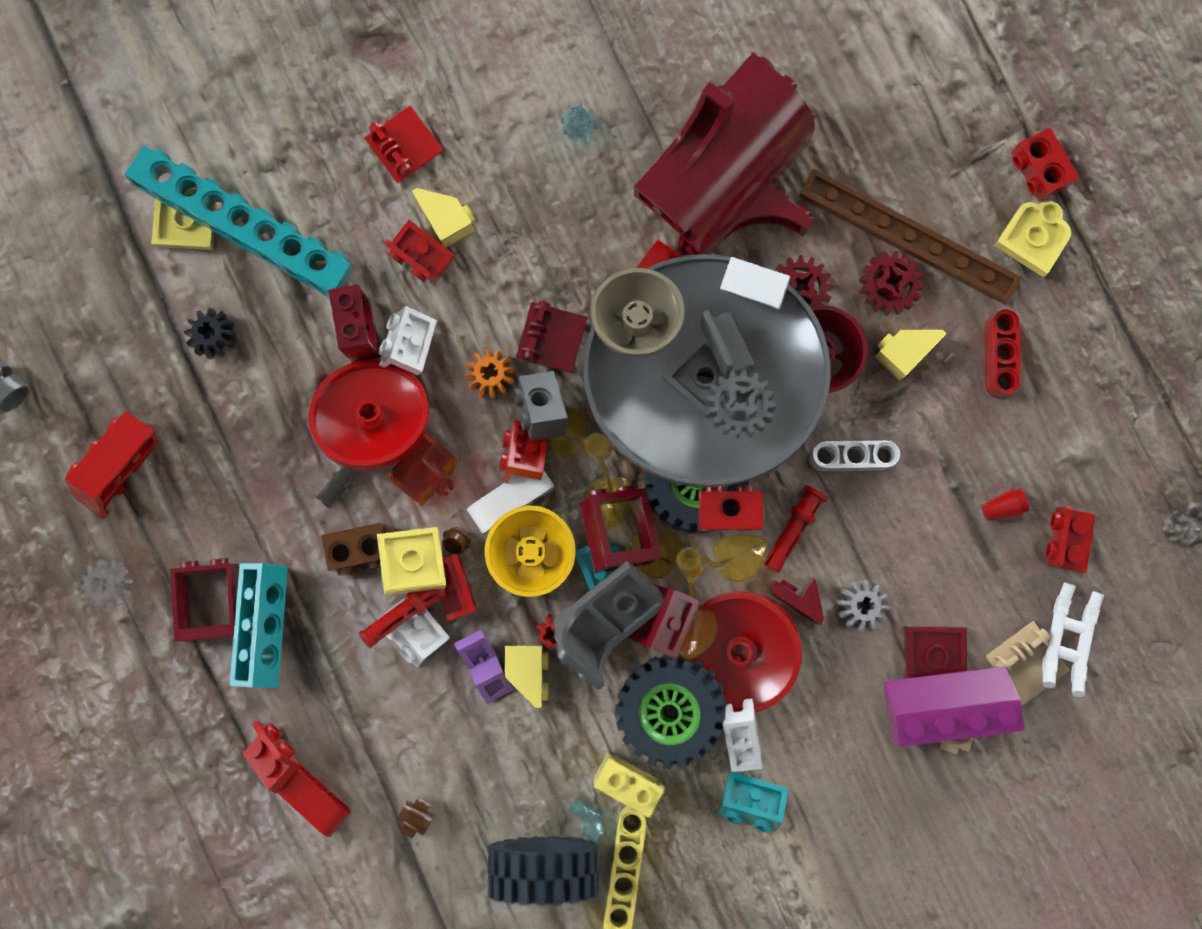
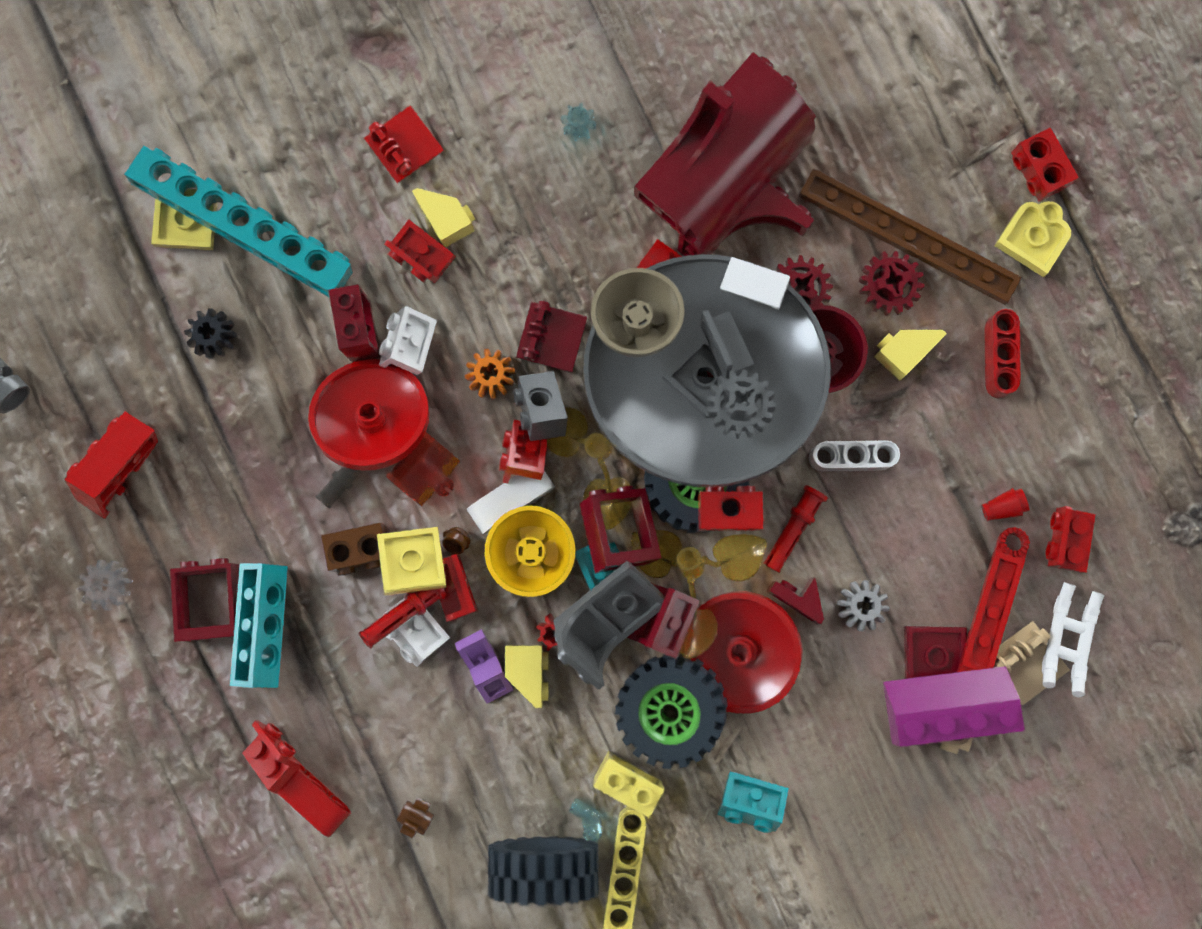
white hinge [723,699,762,772] -> none
none -> red plate [957,527,1030,672]

